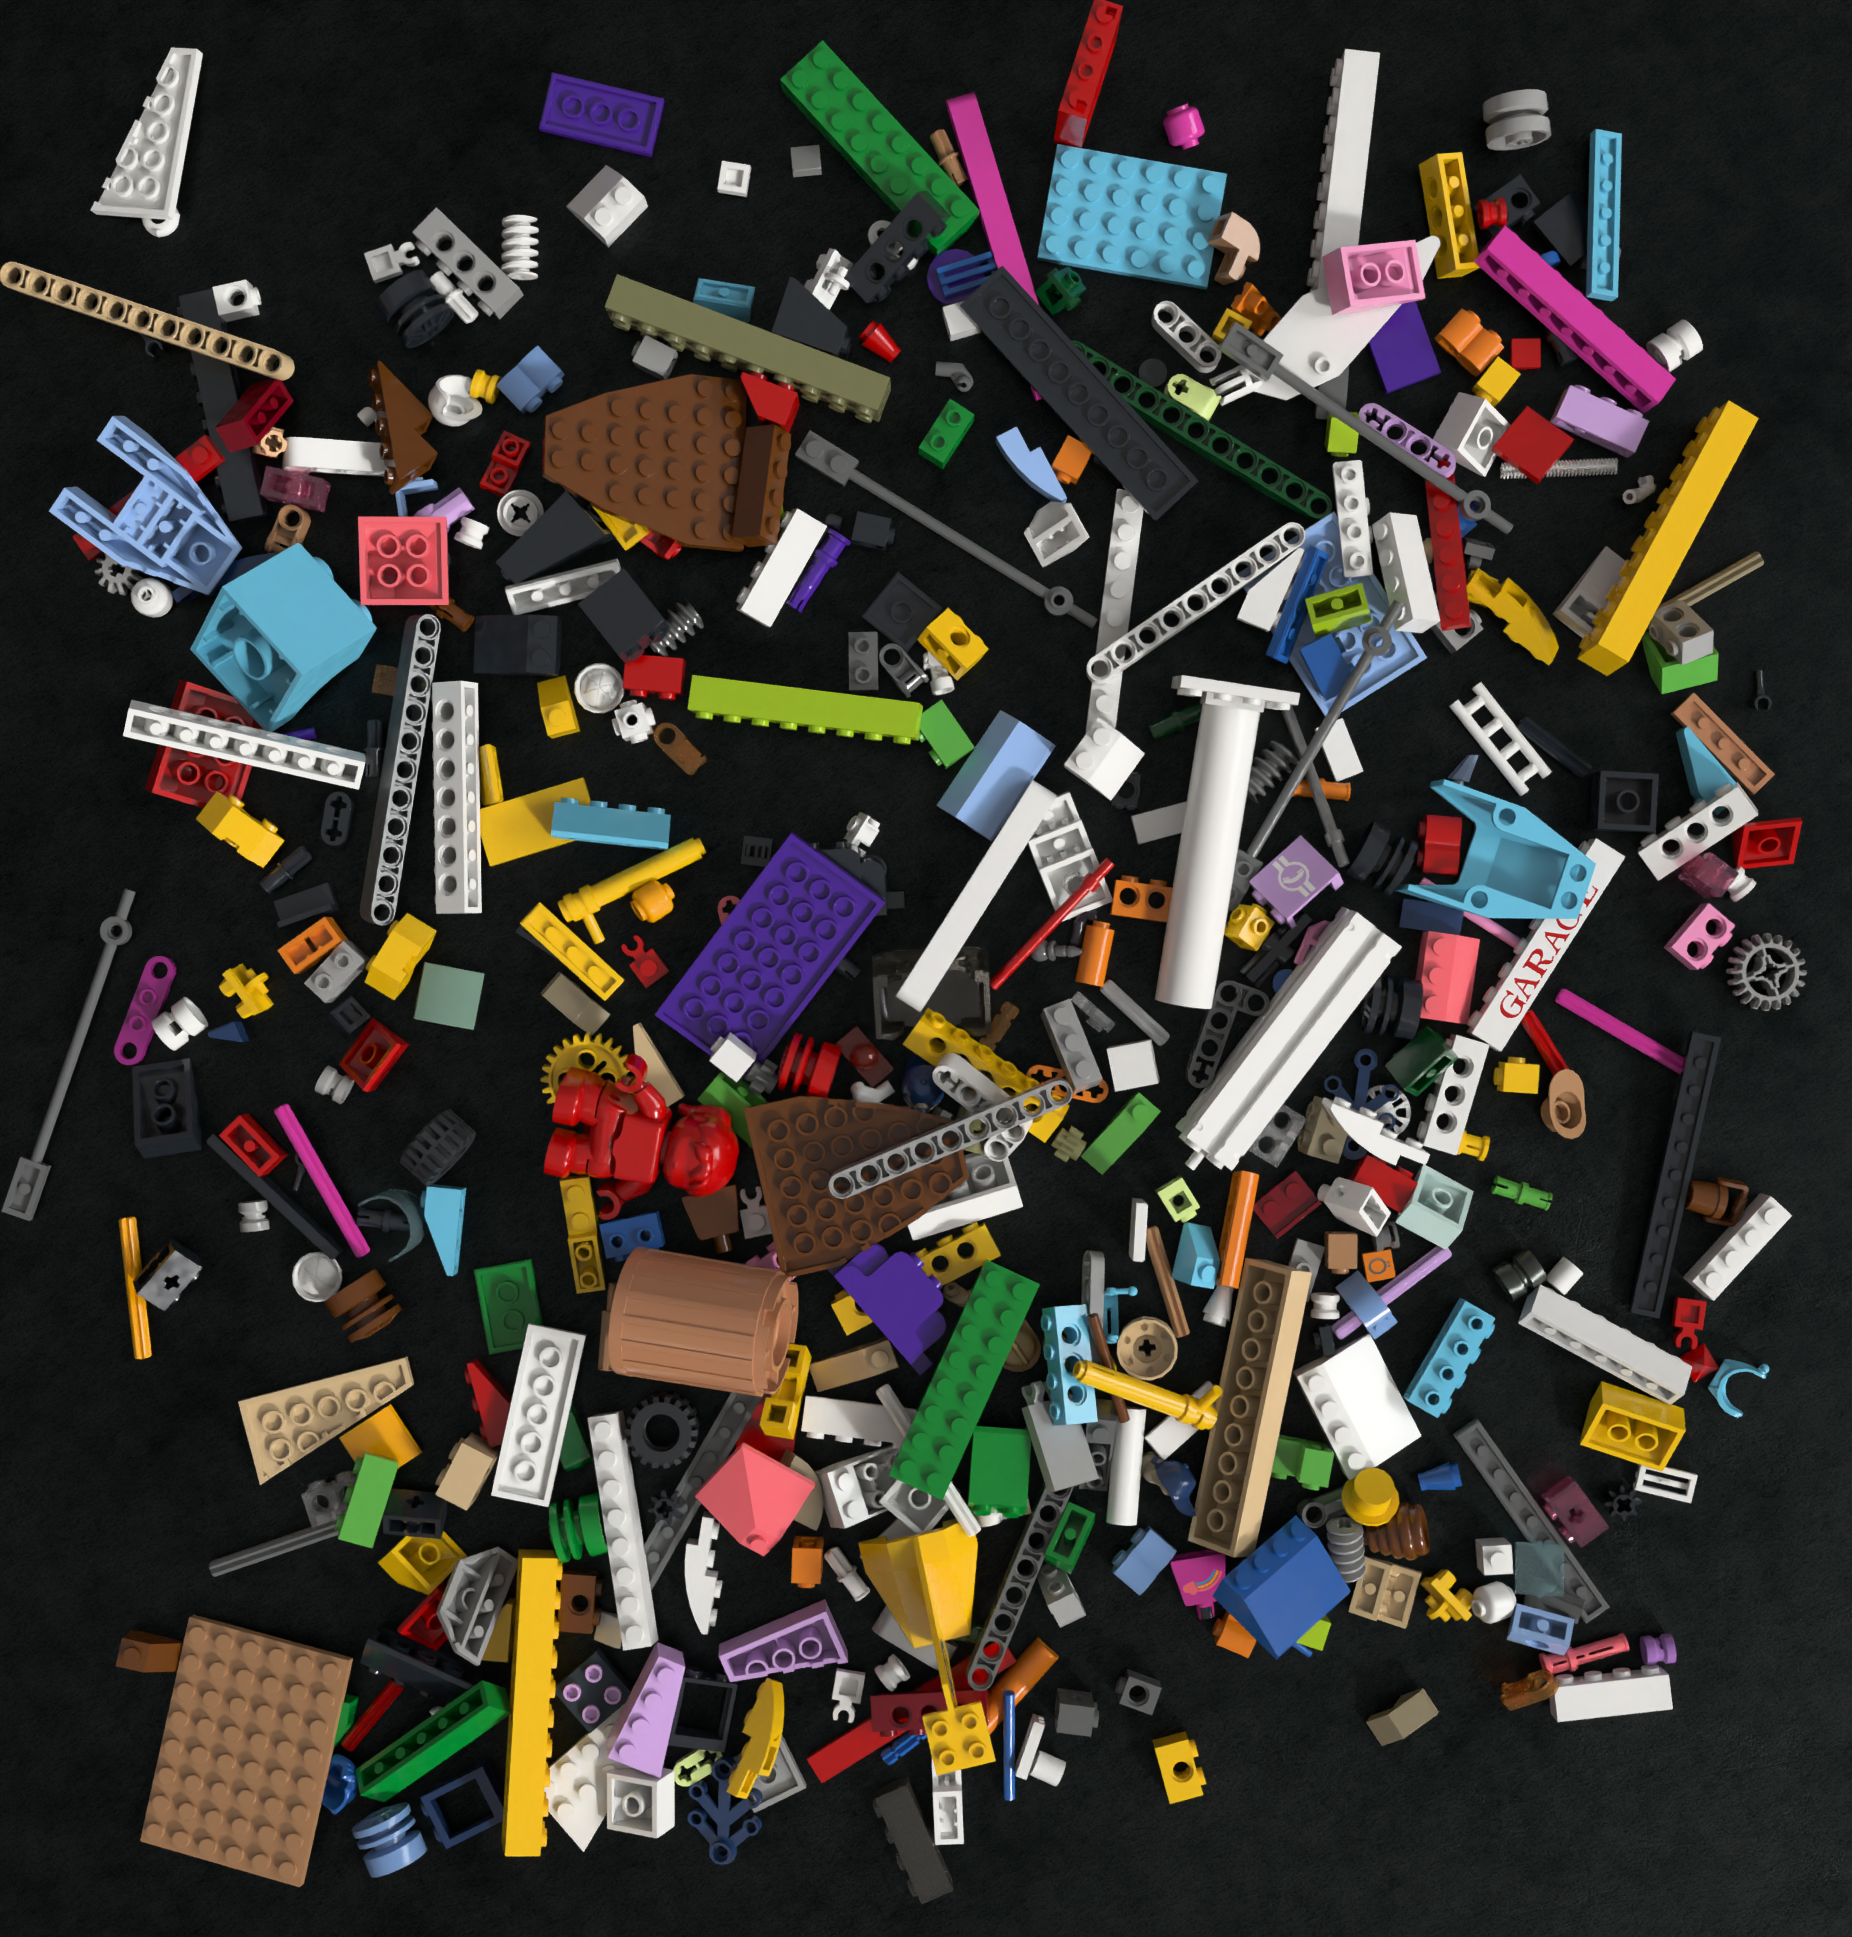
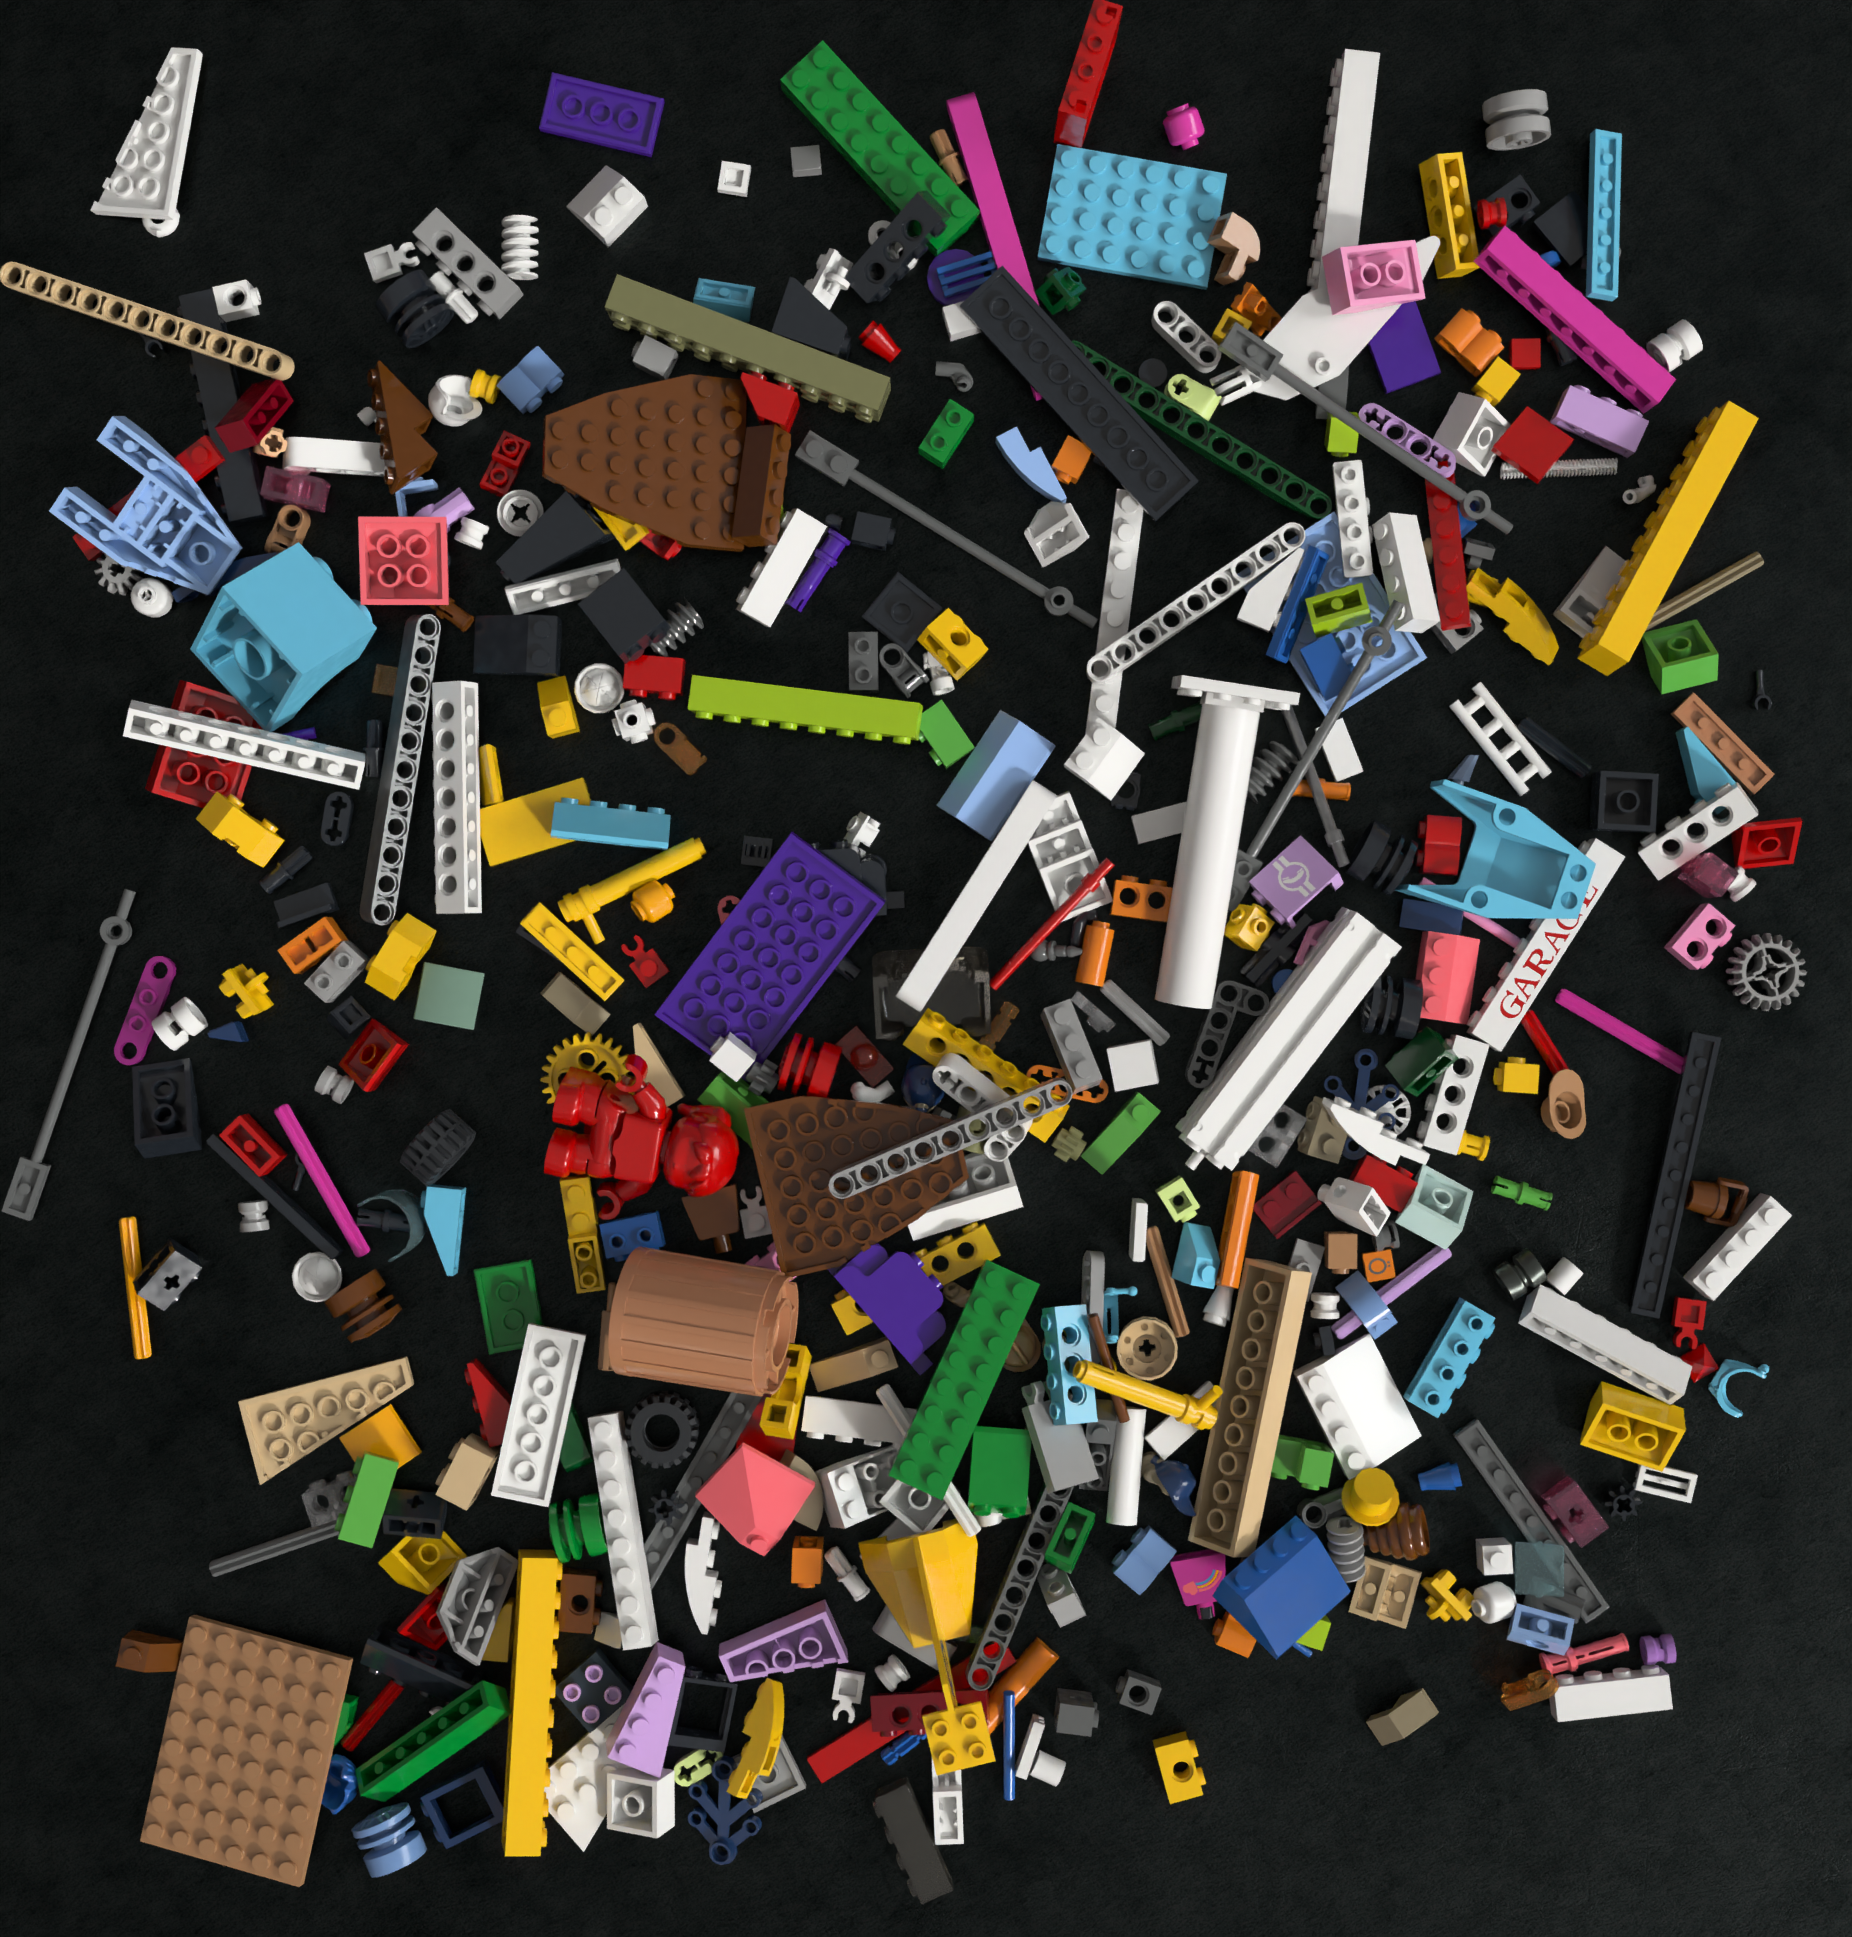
light grey brick [1649,600,1714,665] -> none

